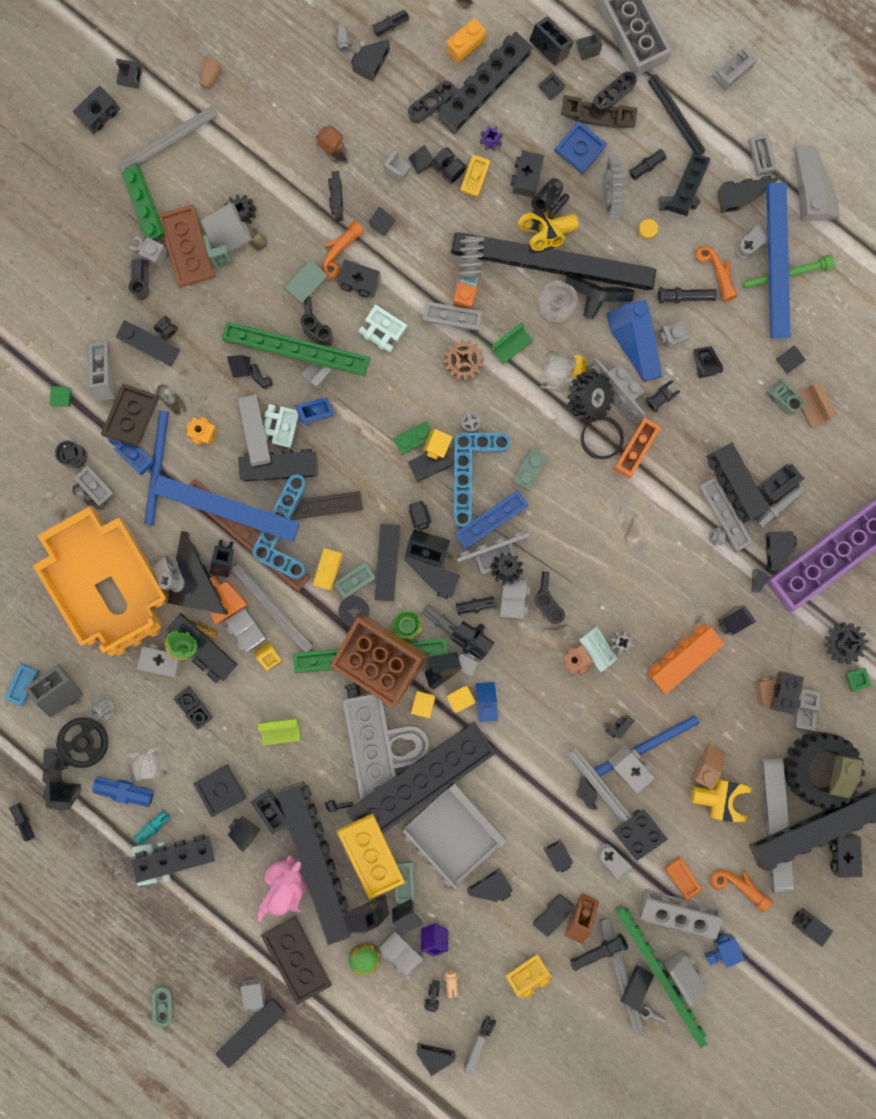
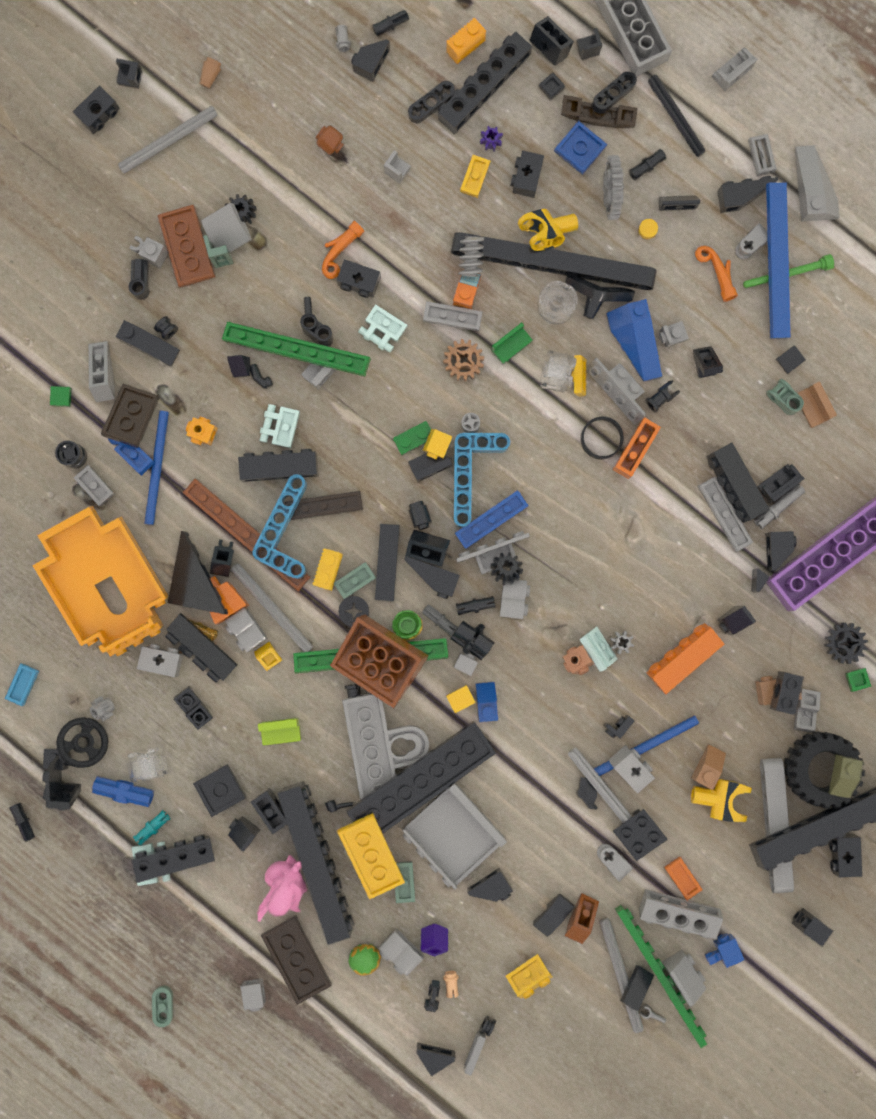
dark grey slope [24,664,83,718] -> none
green plate [121,164,166,241] -> none
blue tile [152,475,300,542] -> none
light grey piece [152,554,185,592] -> none
bright green hair [165,630,197,660] -> none
black tile [215,998,286,1069] -> none
light grey tile [238,394,271,467] -> none
sand green panel [284,260,327,303] -> none
blue slope [295,397,334,426] -> none
black plate [328,171,344,222] -> none
black slope [344,895,389,933] -> none
black slope [369,207,396,236] -> none
black panel [392,899,422,934] -> none
black slope [408,145,433,174] -> none
yellow panel [411,690,435,719] -> none
black slope [425,652,462,690] -> none
black wheel [431,147,467,184] -> none
sand green plate [513,448,548,491] -> none
black pin [531,178,570,219] -> none
black beam [534,571,565,624] -> none
black brick [544,839,573,872] -> none
black wheel [567,372,614,422] -> none
black pin [570,933,628,971] -> none
black pin [658,287,717,304] -> none
black plate [669,153,711,216] -> none
light grey plate [709,527,726,546] -> none
orange plant [710,870,773,912] -> none

